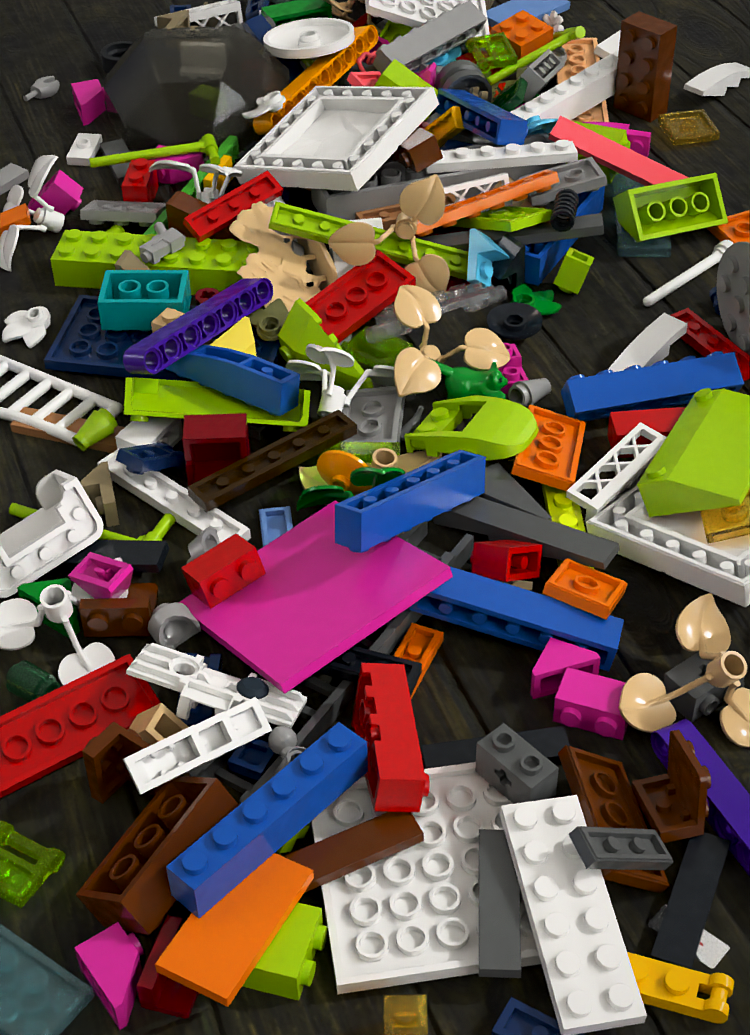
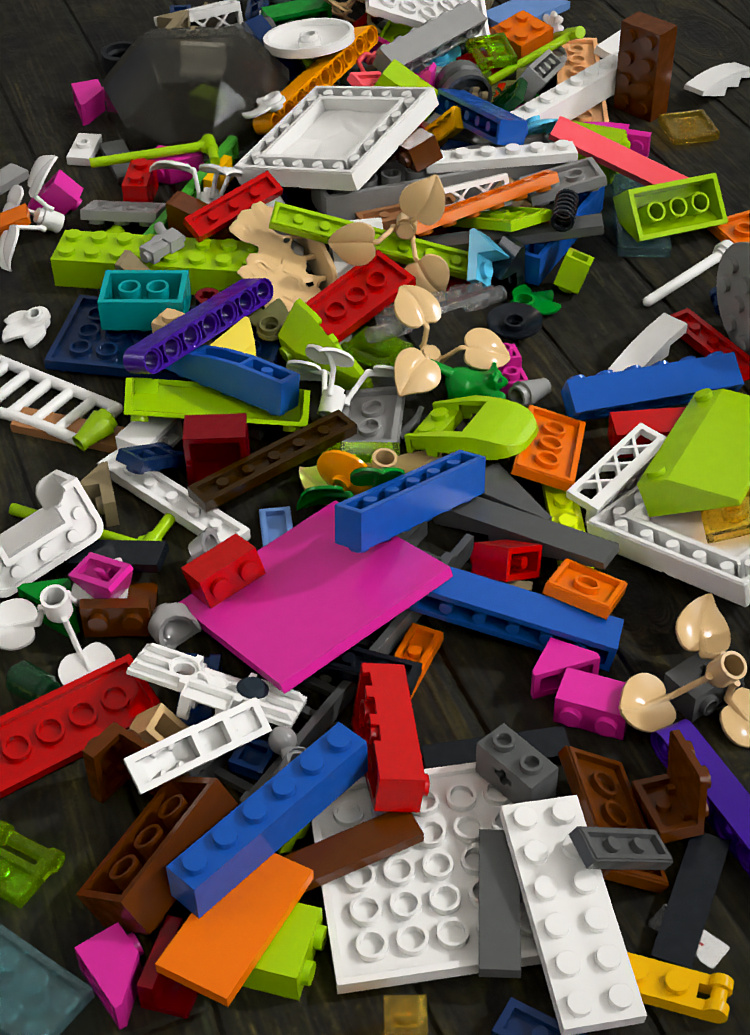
light grey hand [23,76,60,101] -> none

